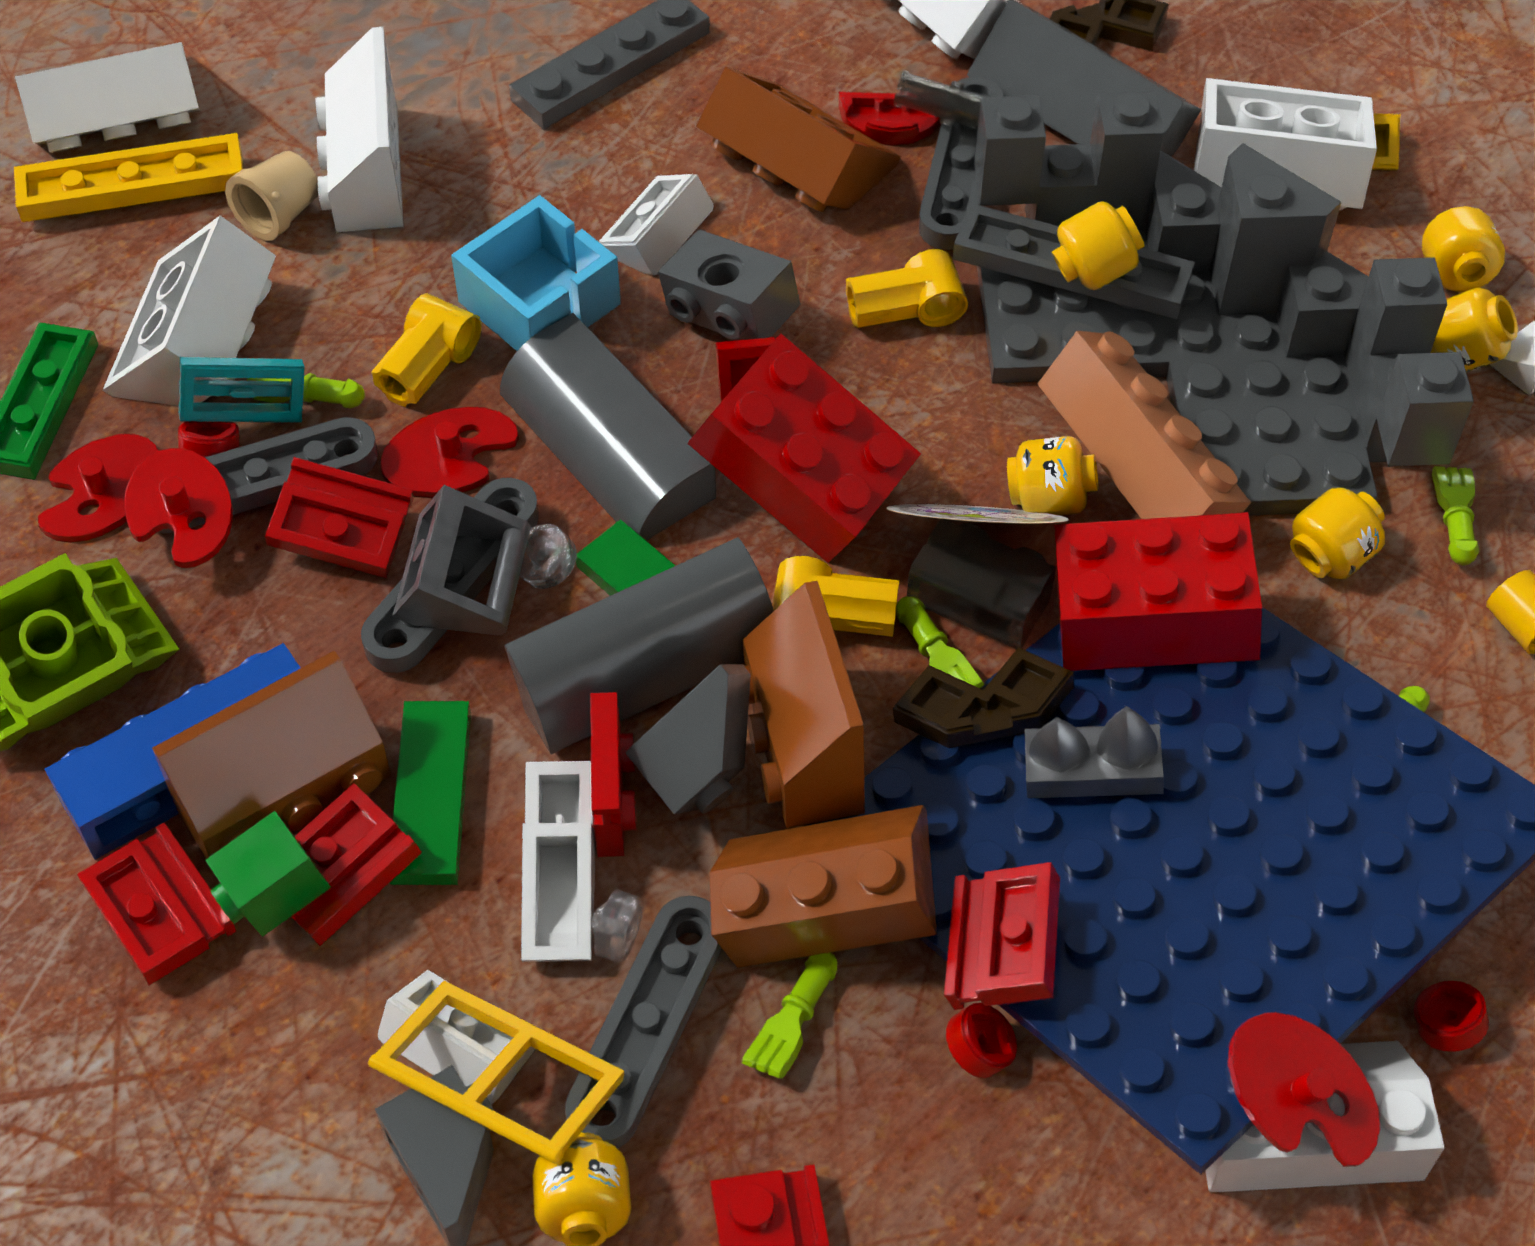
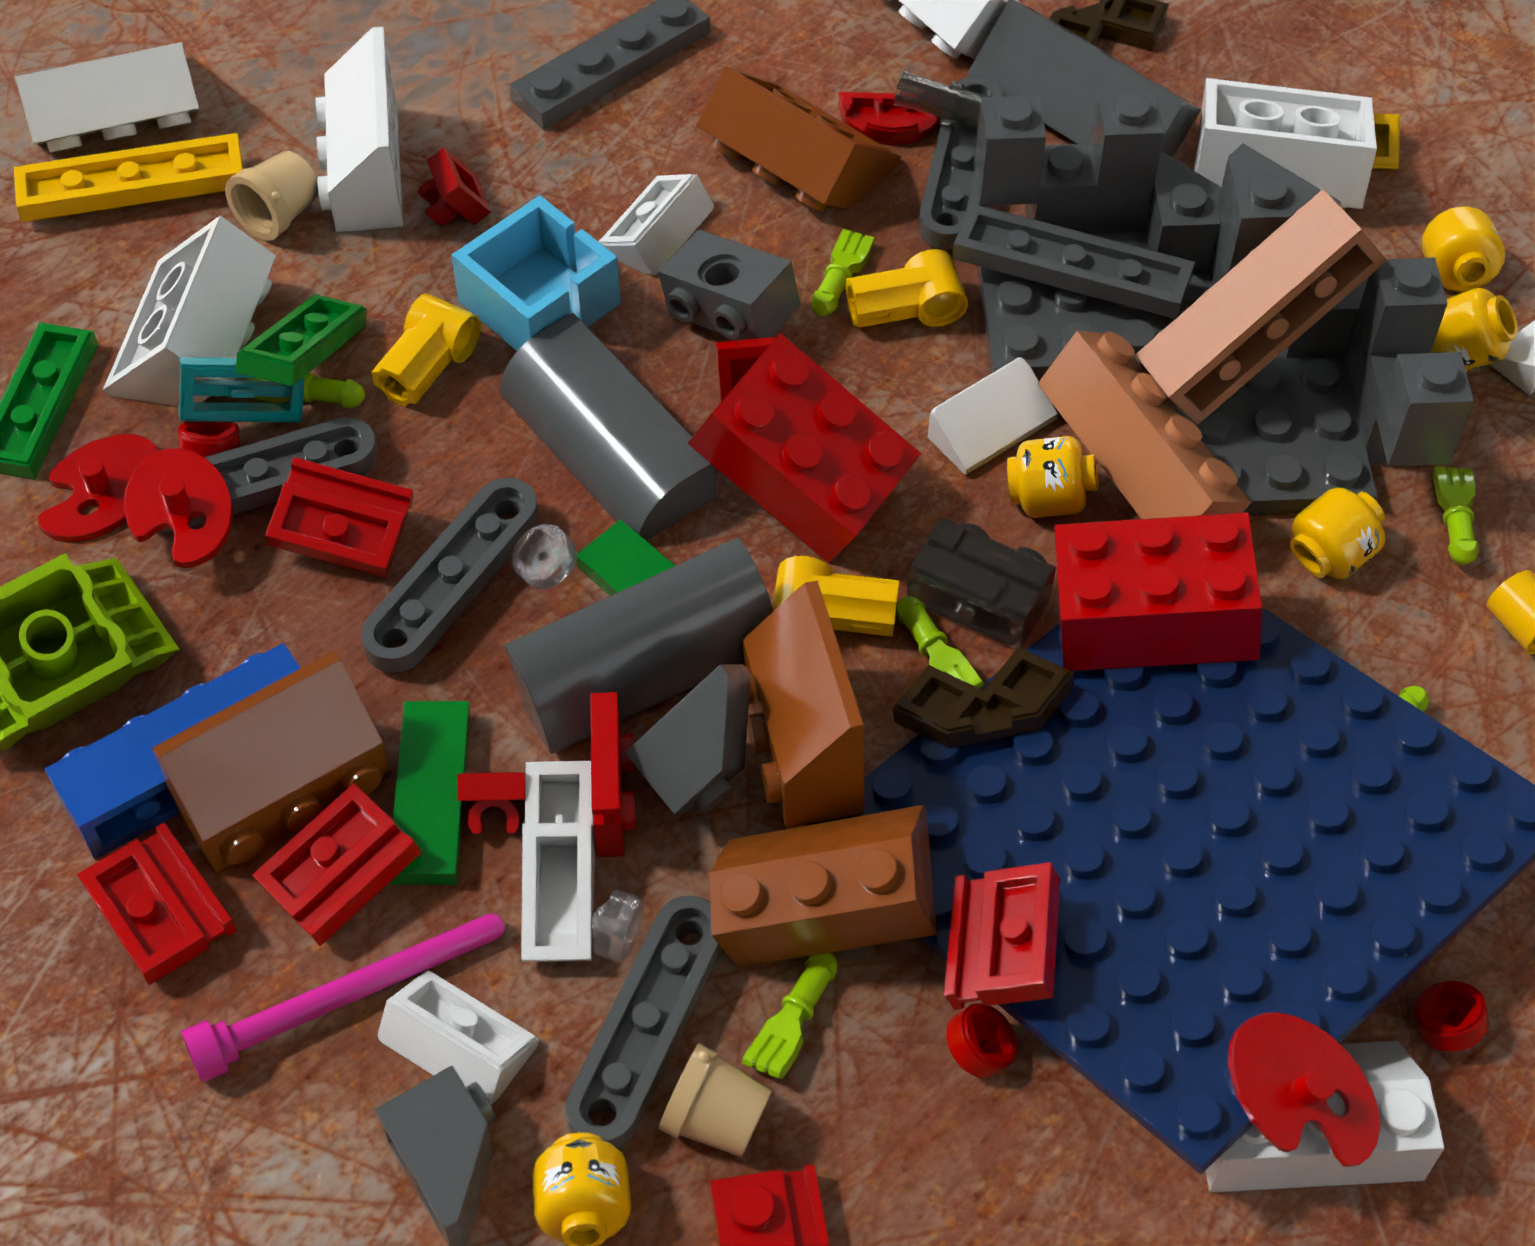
green brick [205,811,331,937] -> none
yellow window [368,980,624,1164] -> none
red piece [381,406,519,498] -> none
flat silver tile [393,485,531,635] -> none
sticker [886,504,1069,524] -> none
flat silver tile [1025,706,1164,798] -> none
yellow head [1051,201,1145,290] -> none
none -> dark pink piece [180,913,505,1083]
none -> green tile [236,294,367,386]
none -> red tile [418,147,492,226]
none -> red tile [457,772,526,834]
none -> tan piece [658,1043,772,1157]
none -> lime piece [811,229,875,317]
none -> white slope [928,357,1058,475]
none -> brick [1135,189,1388,425]

